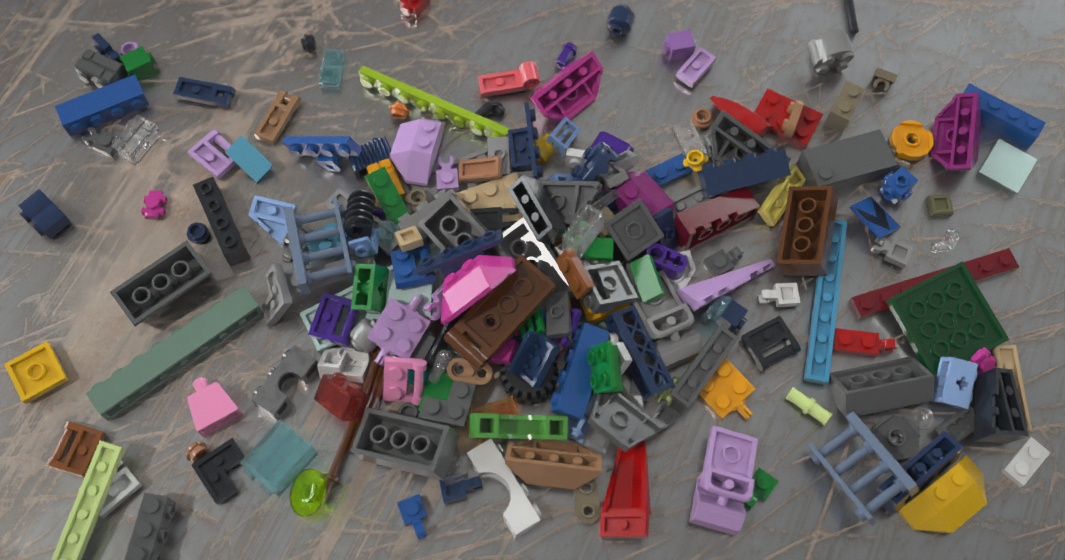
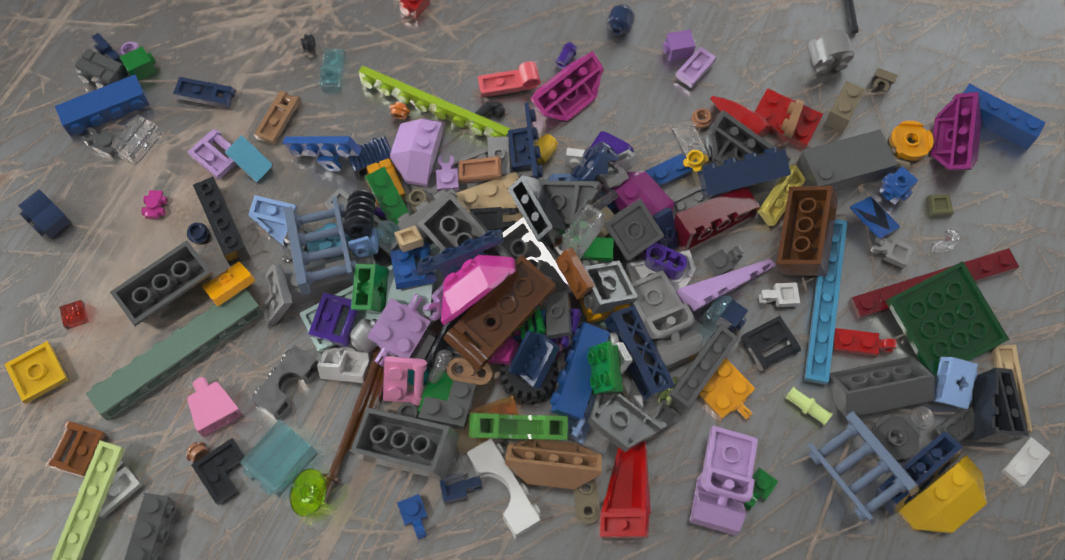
clear red brick [314,372,369,421] -> none
medium blue tile [545,116,581,154] -> none
tile [629,254,665,305] -> none
dark pink piece [970,347,997,375] -> none
light aqua slope [978,139,1037,194] -> none
none -> clear red tile [59,300,89,329]
none -> light orange plate [202,262,256,306]

